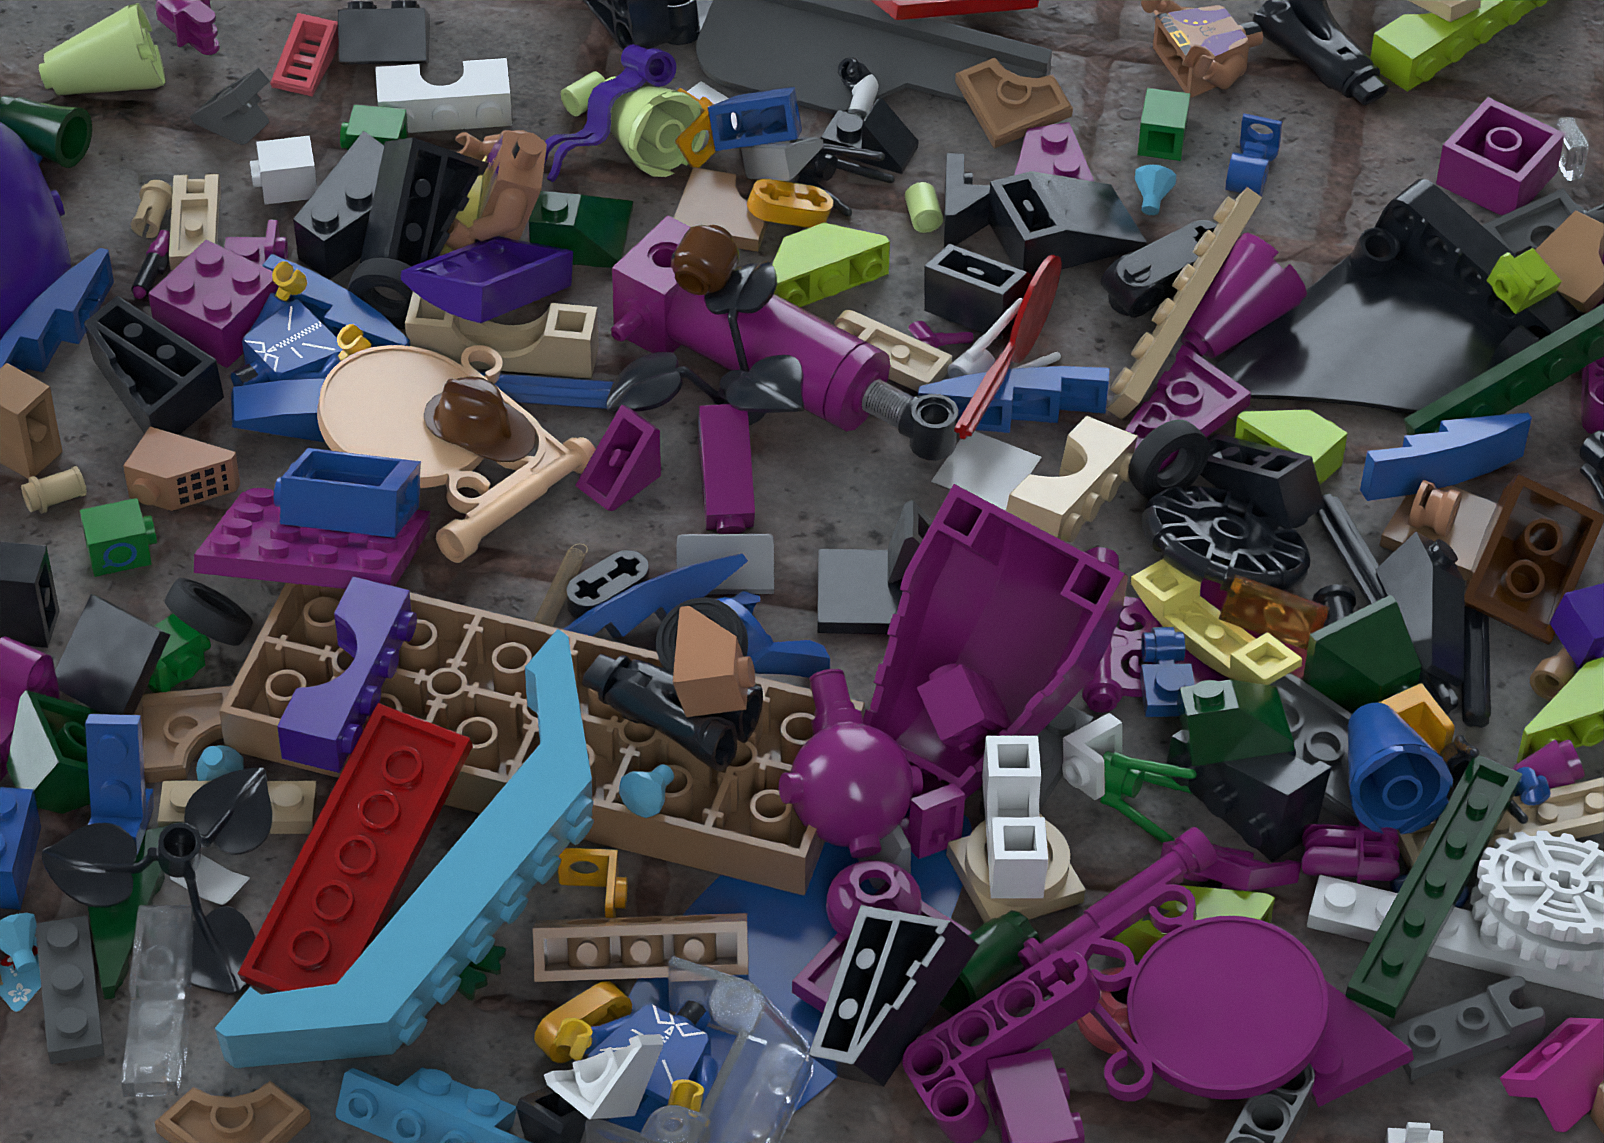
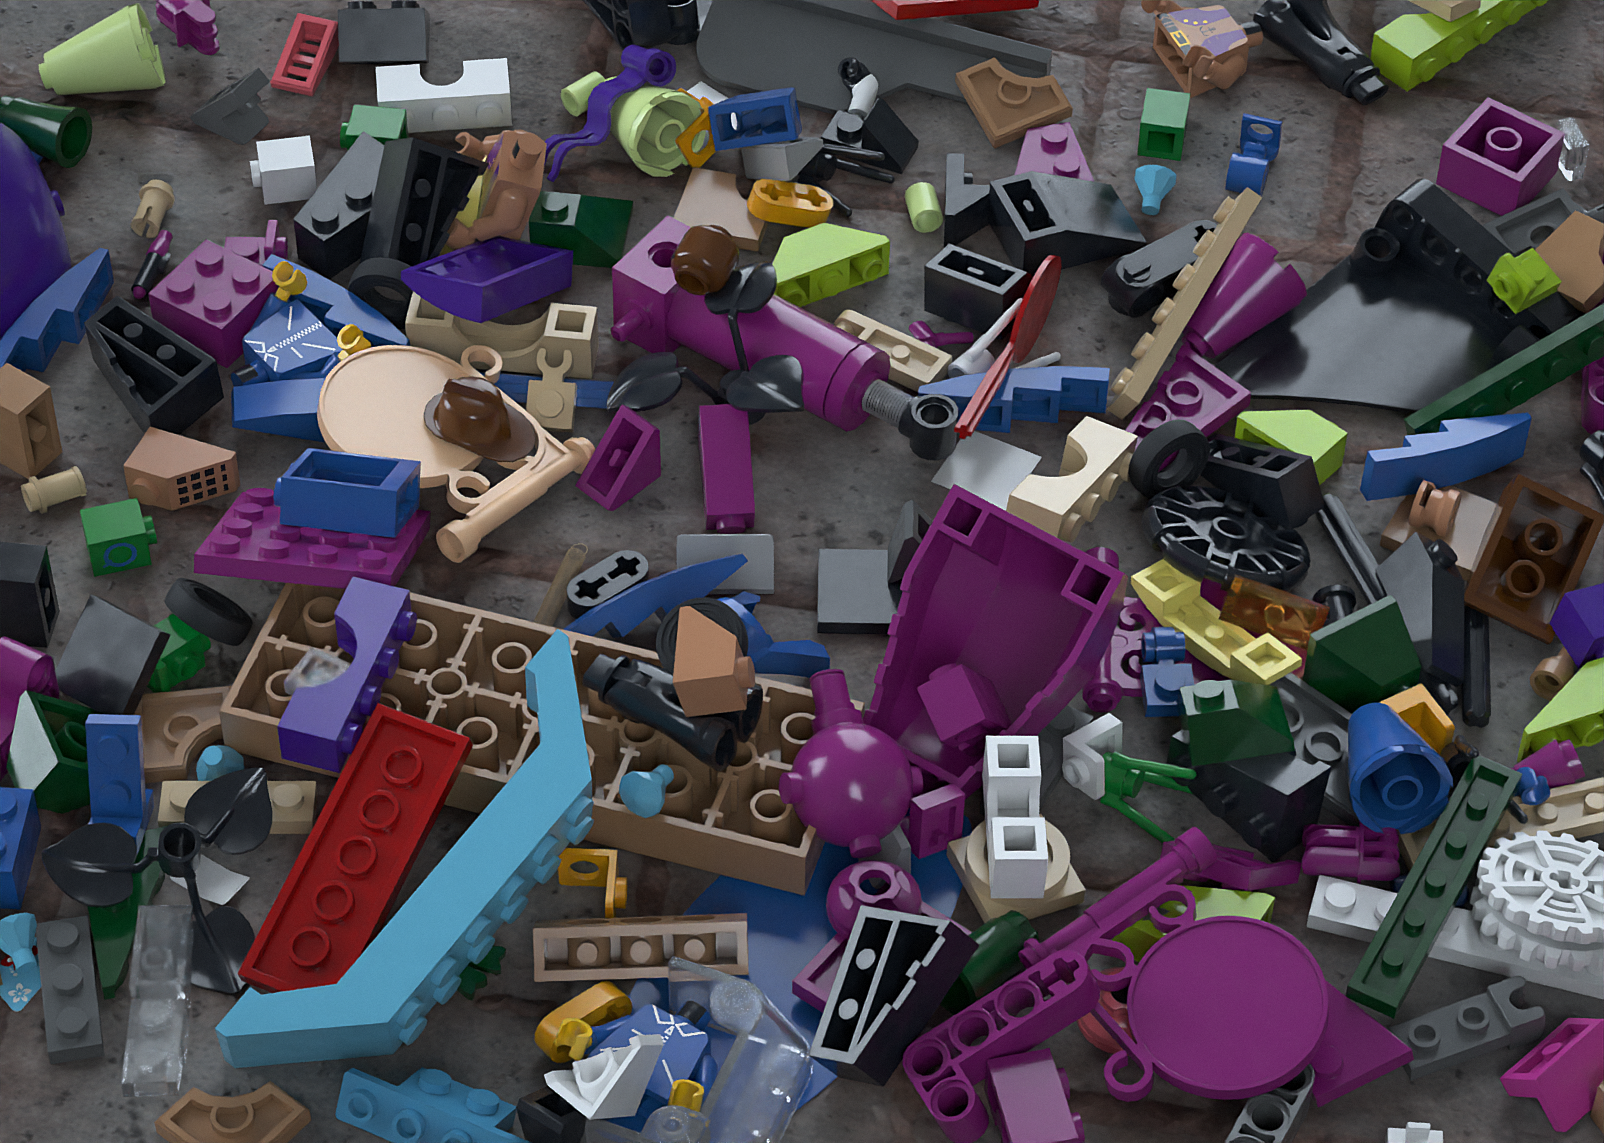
tan plate [169,174,221,270] -> none
none -> clear tile [284,647,351,695]
none -> tan plate [526,348,577,433]

